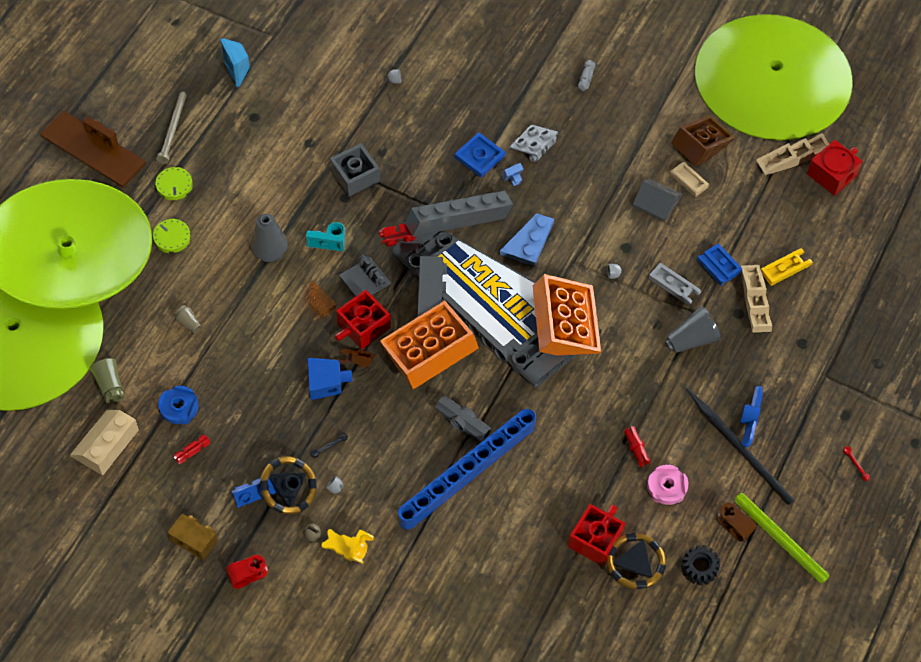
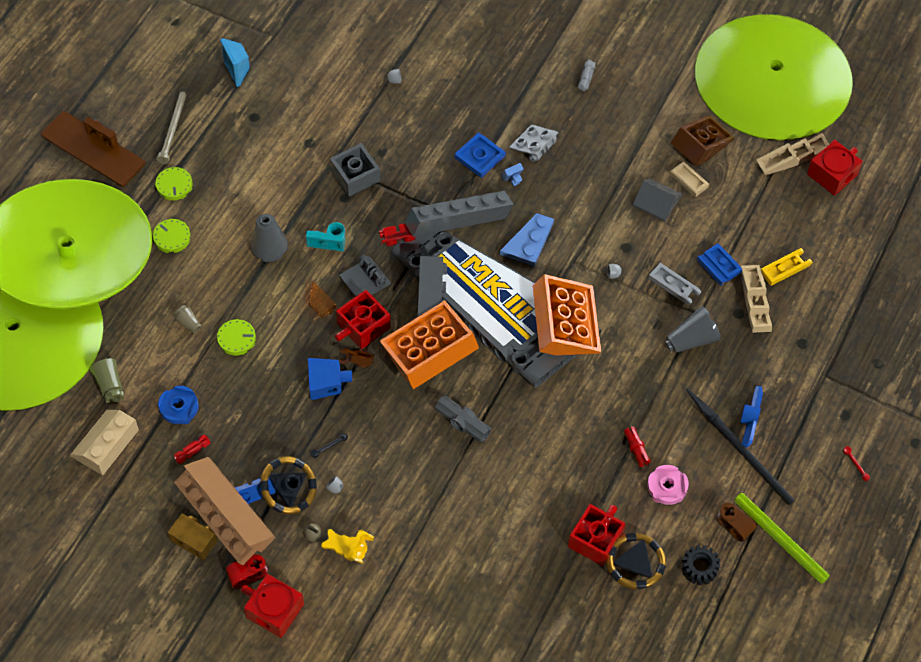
blue beam [398,409,536,529] -> none
none -> medium nougat slope [174,457,276,565]
none -> lime tile [217,319,256,356]
none -> red piece [241,574,304,639]

